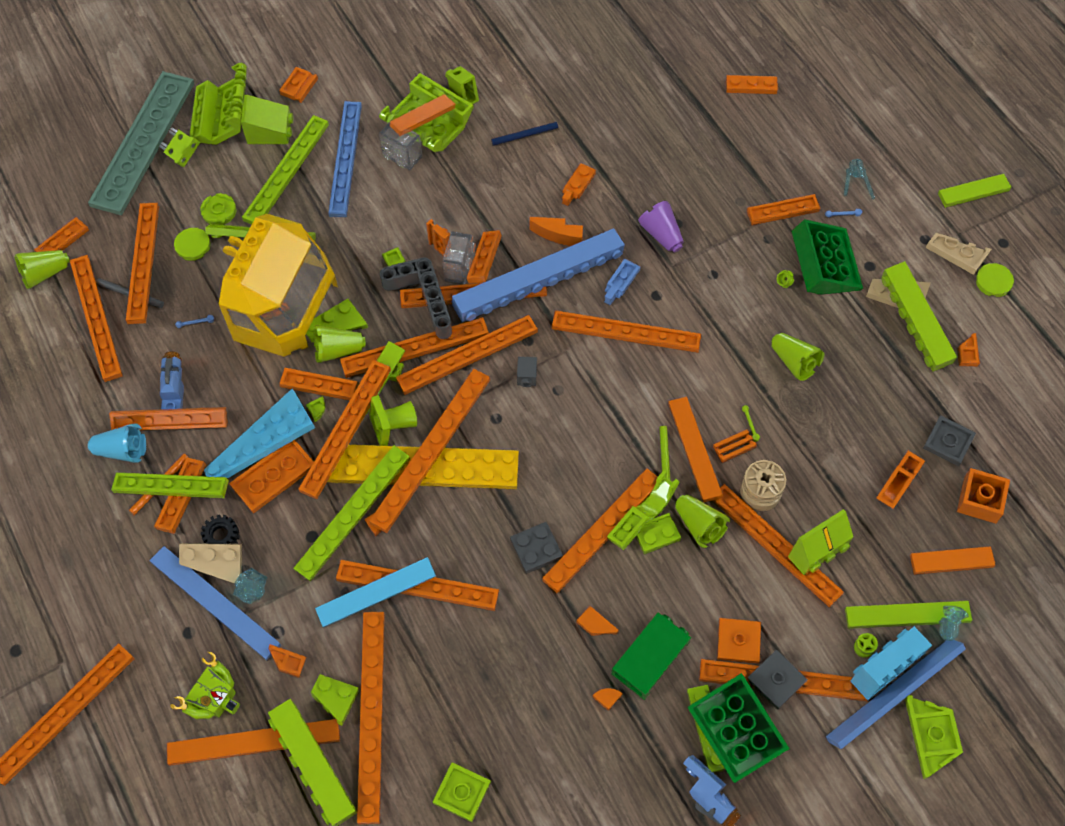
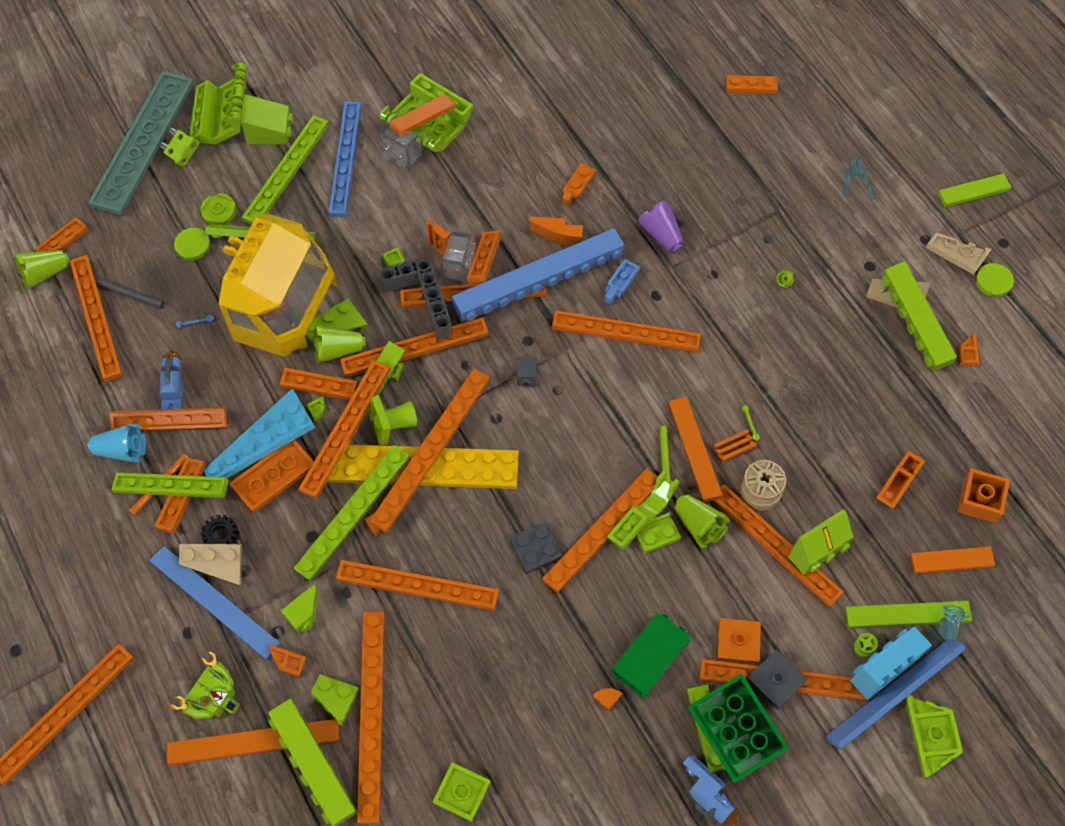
orange plate [126,203,159,324] -> none
clear light blue brick [233,568,268,604] -> none
orange plate [279,67,318,103] -> none
medium azure tile [315,557,437,627] -> none
orange plate [396,315,538,395] -> none
lime torso [445,66,479,104] -> none
dark blue bar [491,122,558,146] -> none
orange tile [576,606,619,636] -> none
orange tile [747,194,820,225] -> none
lime cone [771,333,824,381] -> none
green slope [791,219,863,295] -> none
medium blue hinge [825,209,862,218] -> none
dark grey plate [923,415,976,466] -> none
none -> lime slope [281,585,319,634]

